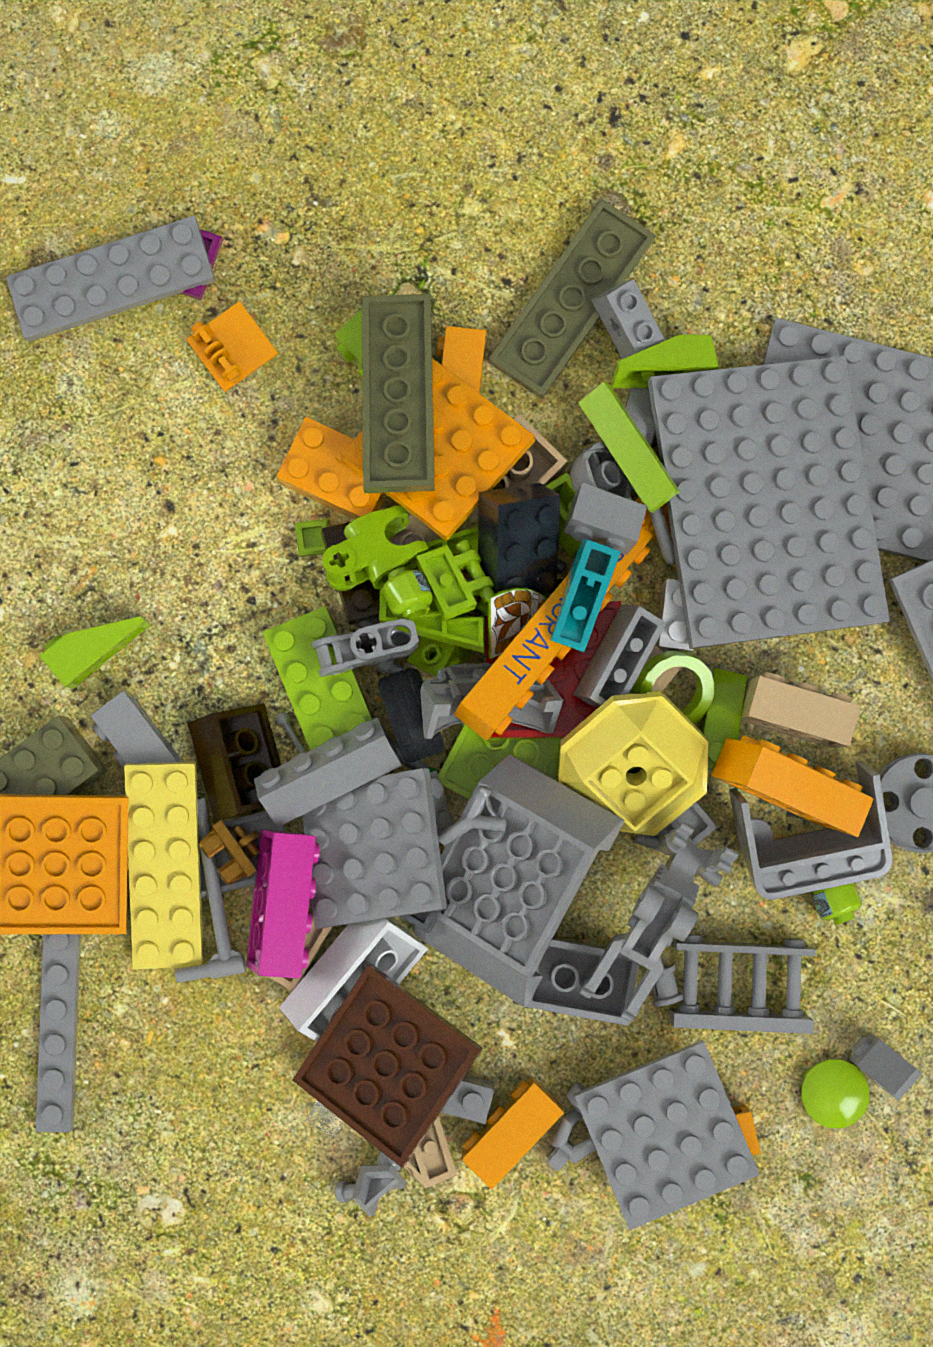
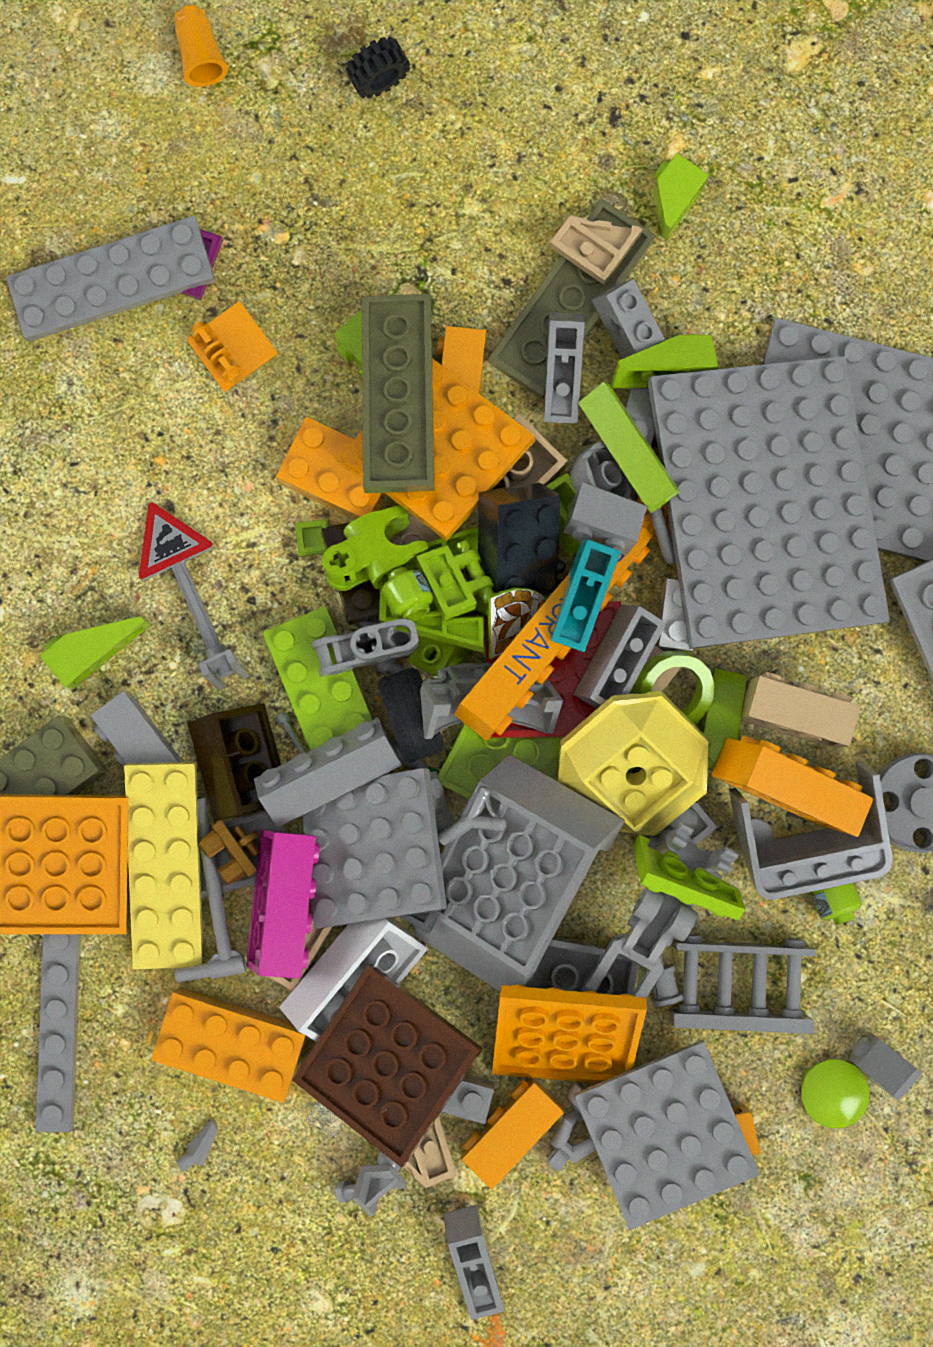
none -> light grey piece [139,502,250,691]
none -> light orange brick [151,987,307,1103]
none -> light orange plant [174,5,229,87]
none -> light grey bar [176,1118,218,1172]
none -> black tyre [346,37,410,99]
none -> light grey slope [443,1205,505,1320]
none -> light orange plate [492,984,647,1084]
none -> light grey slope [544,312,585,423]
none -> tan wing [549,216,642,285]
none -> lime wing [633,834,746,921]
none -> lime slope [654,153,709,240]

